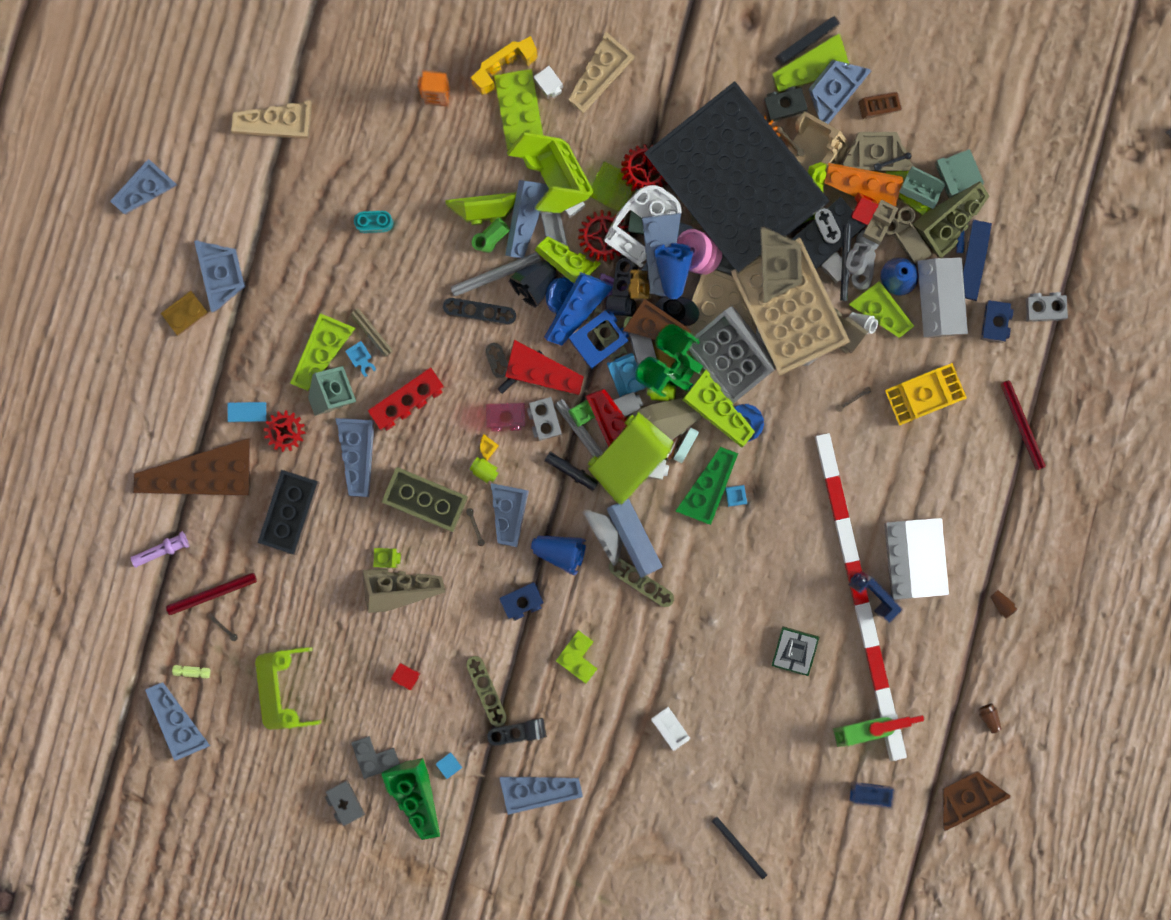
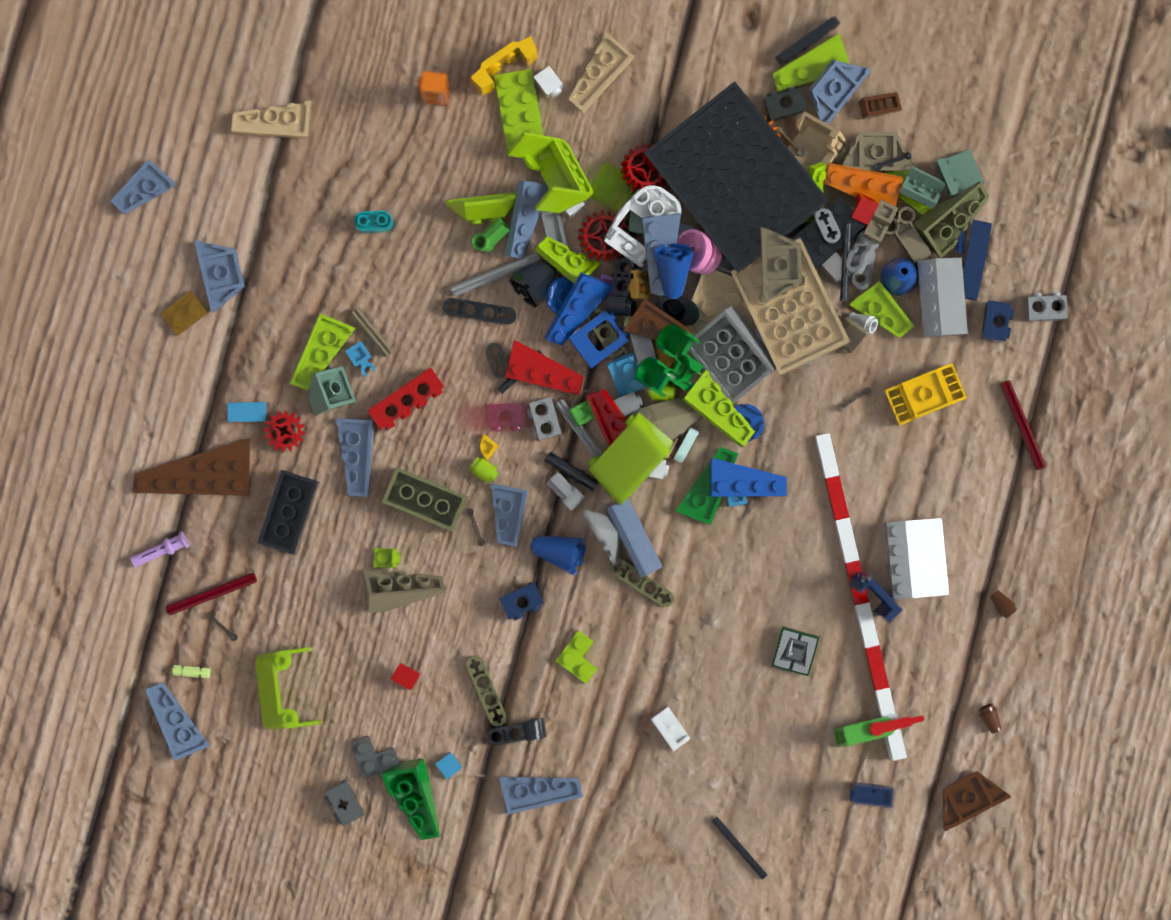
none -> light grey piece [546,472,585,511]
none -> blue wing [710,458,787,496]

